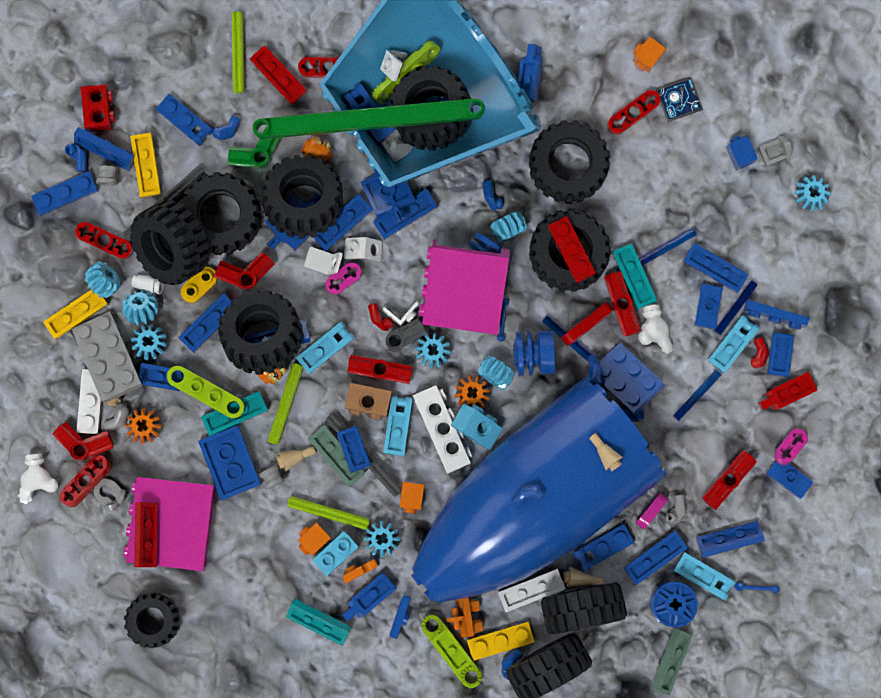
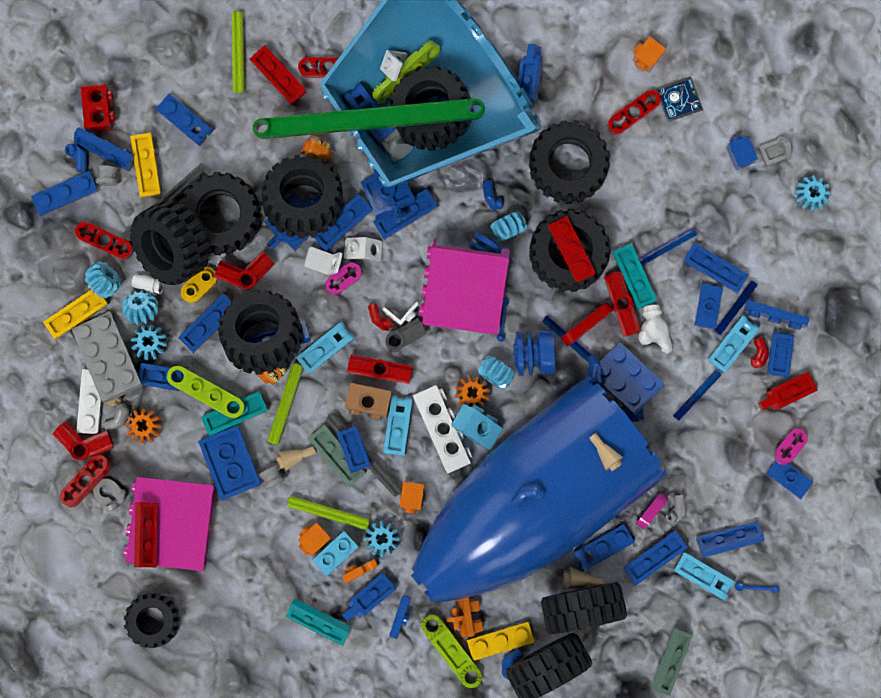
white animal [18,454,58,504] -> none
blue arm [212,116,241,141] -> none
green piece [228,126,281,170] -> none
medium azure gear [415,332,451,369] -> none
white plate [498,569,565,612] -> none
blue wheel [649,581,698,628] -> none
red piece [701,450,757,510] -> none

